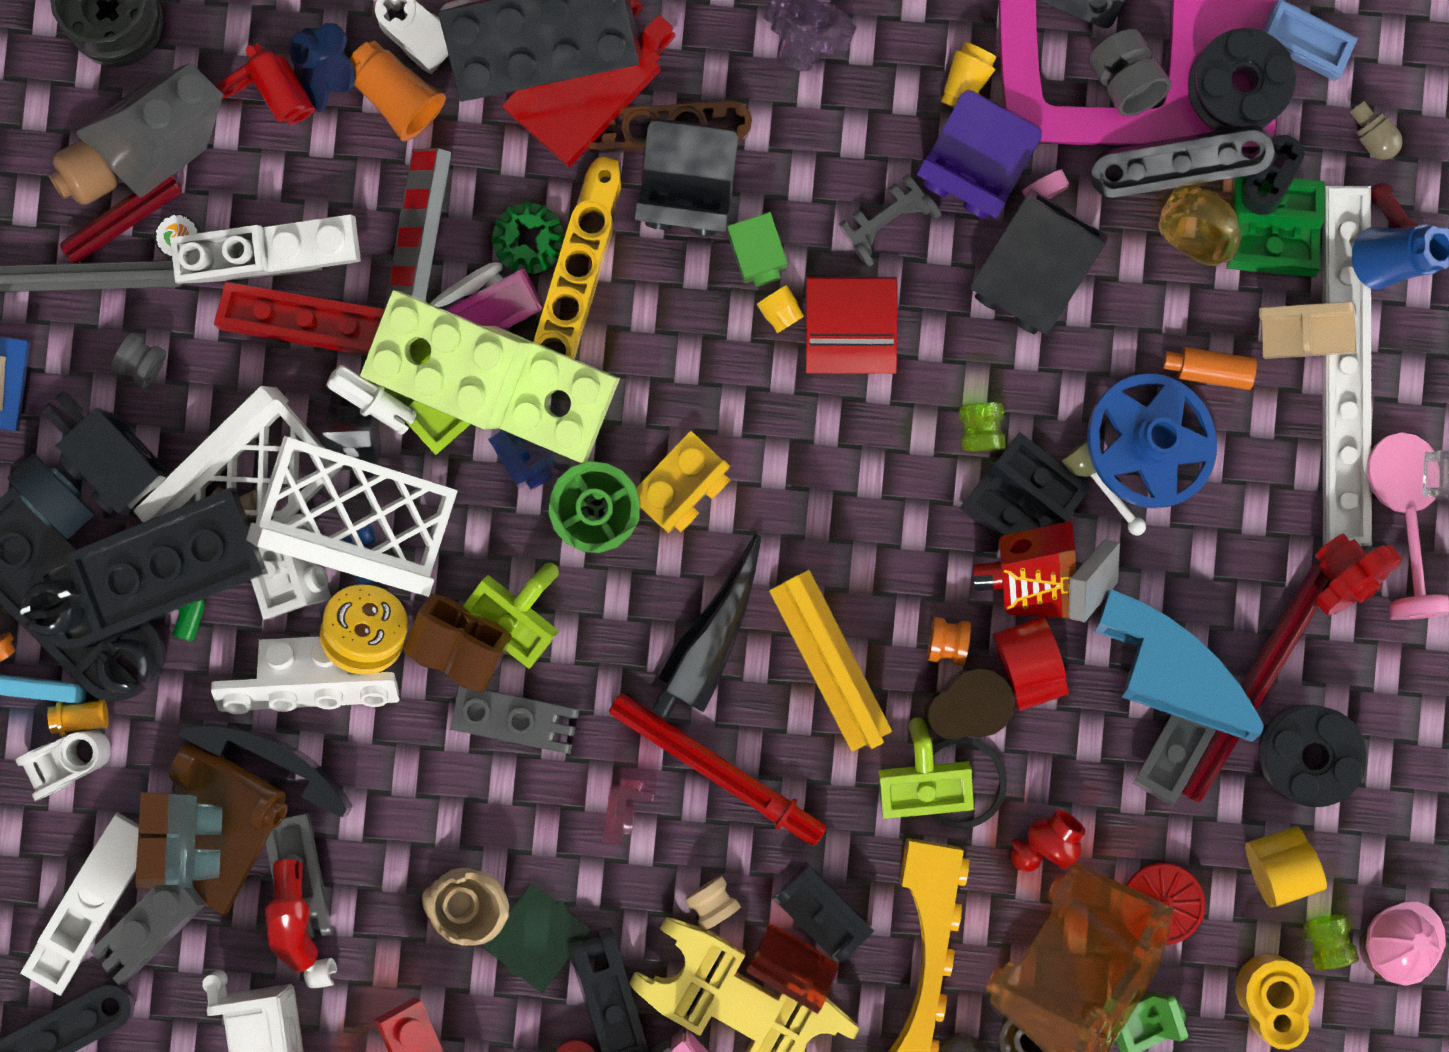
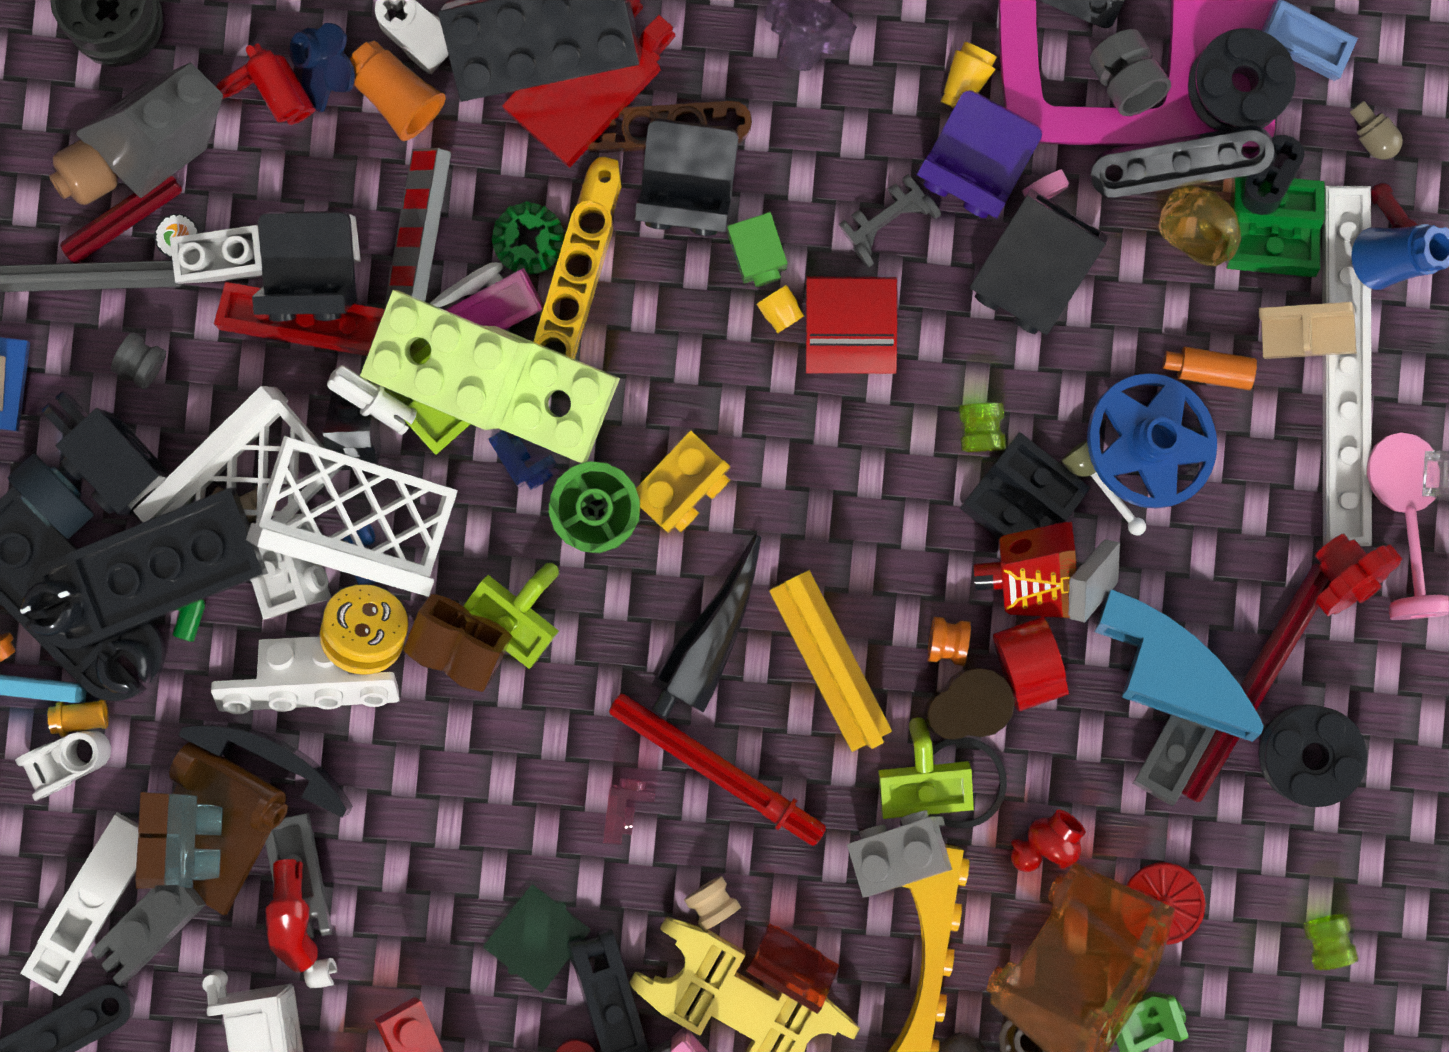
tan hair [422,868,509,946] -> none
dark grey hinge [450,685,580,754] -> none
black hinge [772,862,874,963] -> none
yellow piece [1235,954,1315,1050] -> none
yellow piece [1245,825,1327,908] -> none
bright pink piece [1359,901,1446,986] -> none
none -> black bracket [252,211,357,321]
none -> light grey bracket [847,810,952,898]

